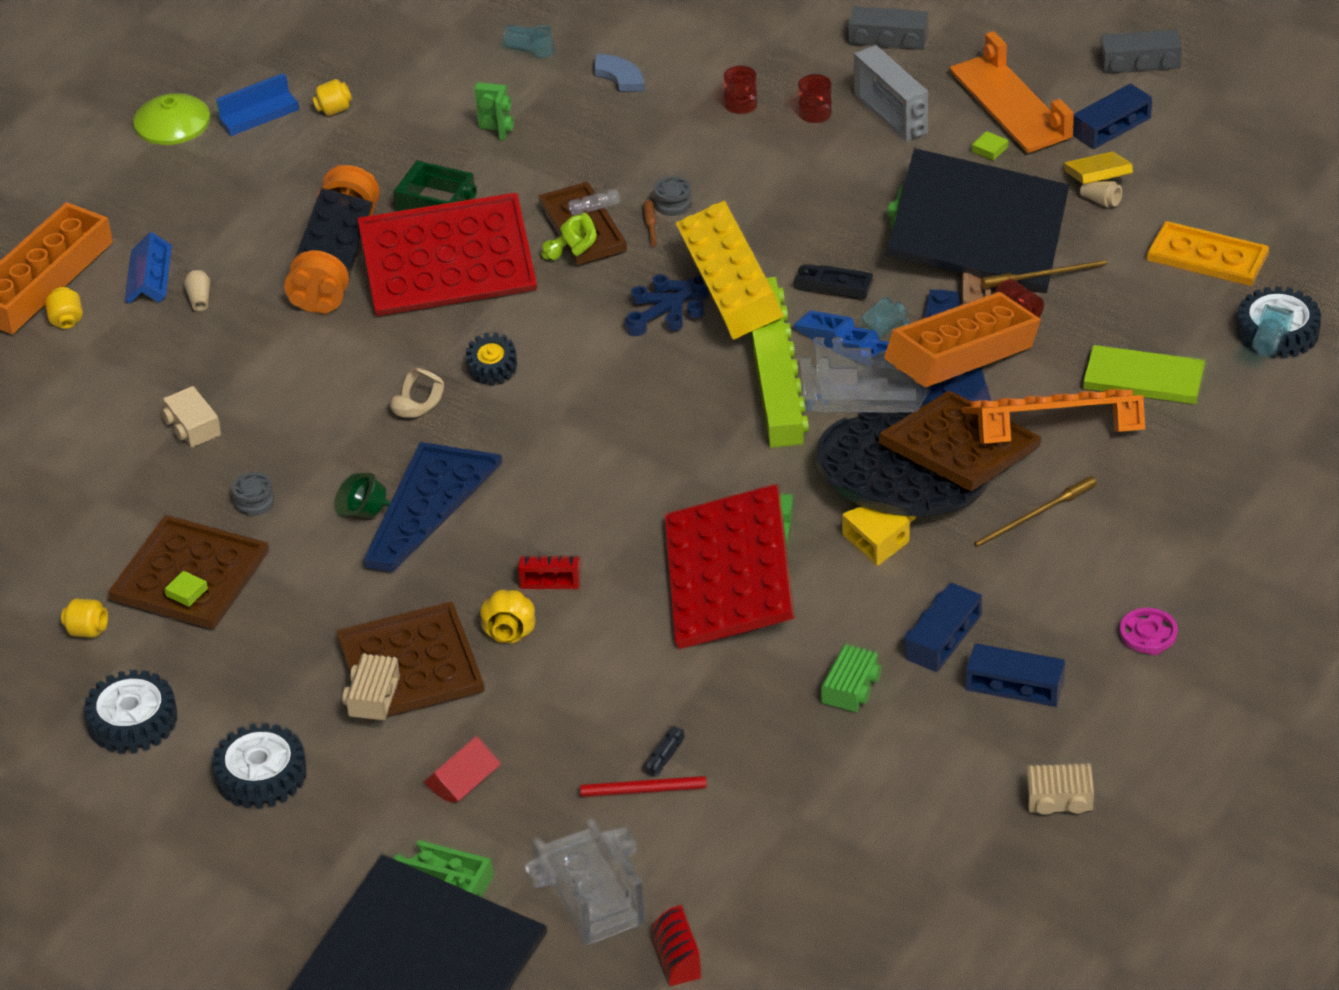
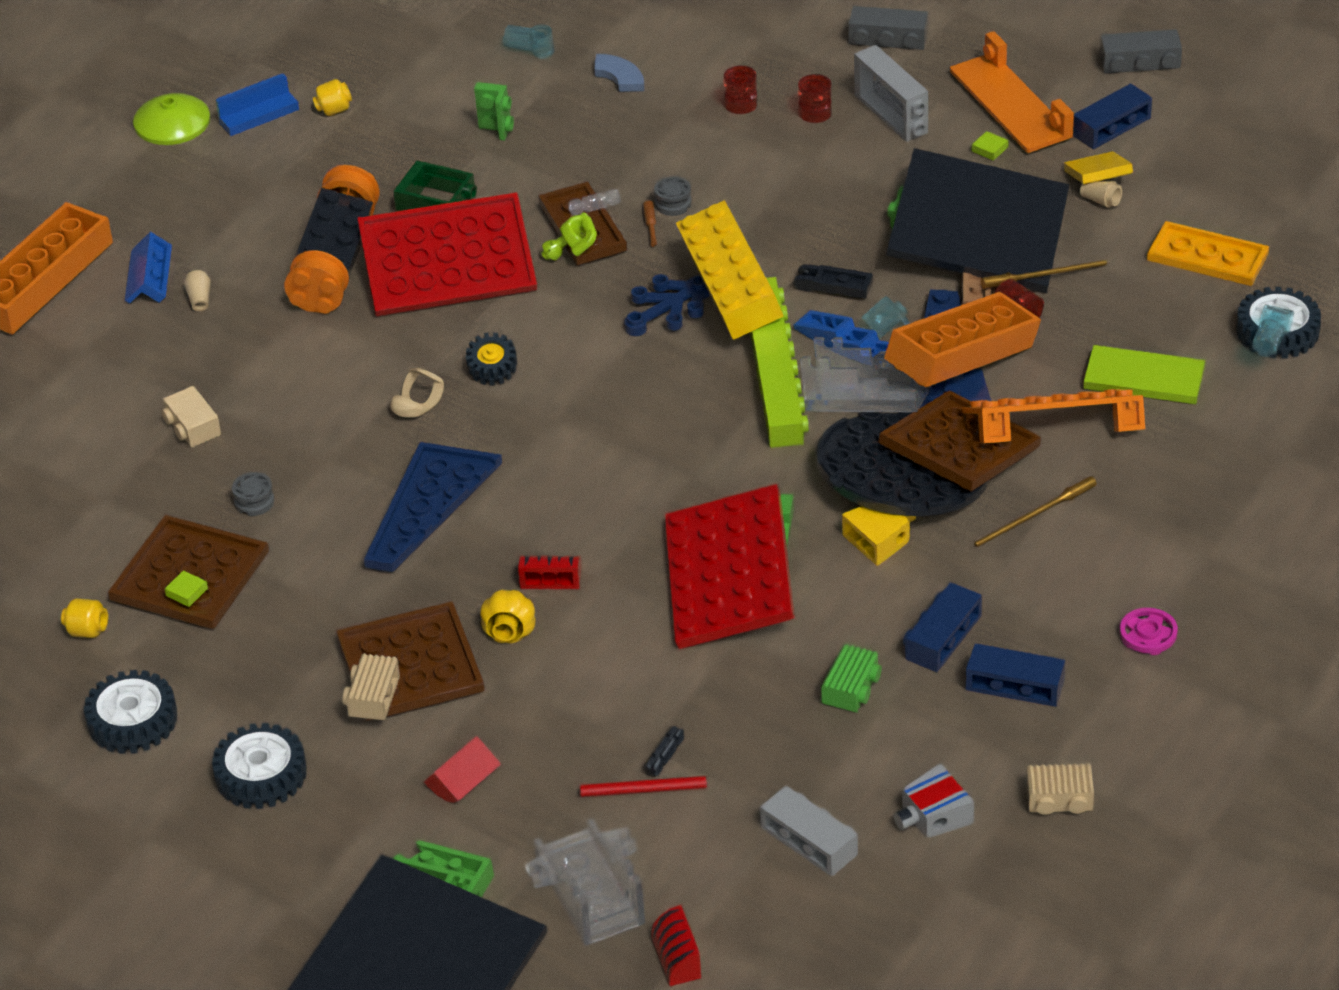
yellow head [45,287,83,329] -> none
dark green piece [334,473,390,518] -> none
none -> light grey brick [760,785,858,877]
none -> light grey torso [893,764,974,838]

